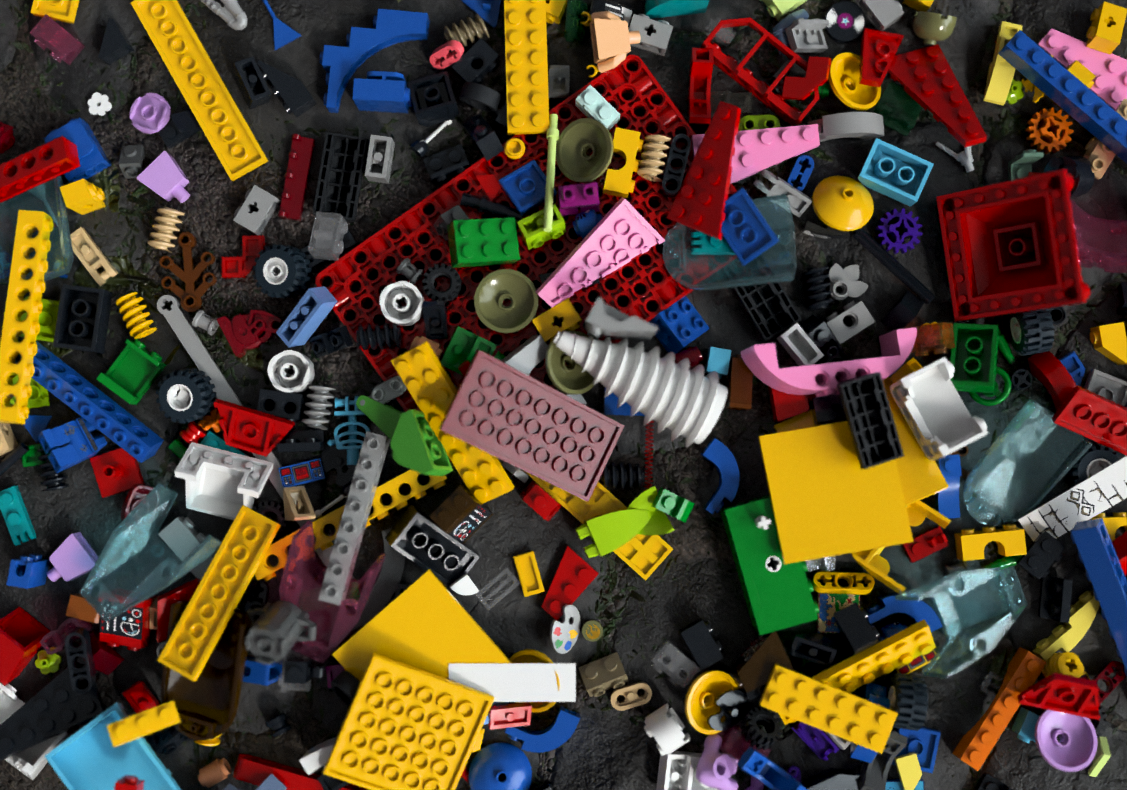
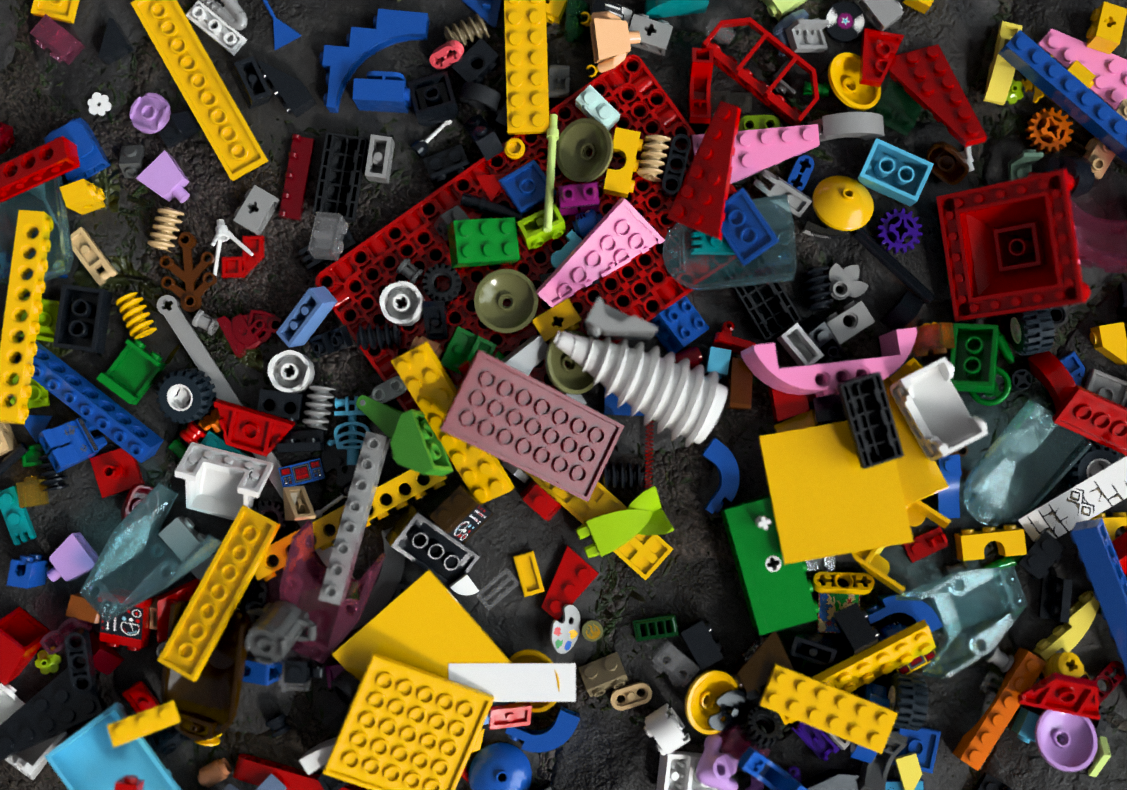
black wheel [252,245,312,298] -> none
green brick [652,487,695,523] -> none
red tile [782,56,831,100] -> none
olive cylinder [913,11,957,45] -> none
none -> clear yellow brick [16,476,49,508]
none -> white tile [186,0,247,56]
none -> white plant [211,219,254,277]
none -> medium azure leg [551,230,582,270]
none -> dark green slope [632,613,679,642]
none -> red piece [712,321,756,354]
none -> reddish brown piece [926,141,969,185]
none -> light grey bush [985,645,1014,672]

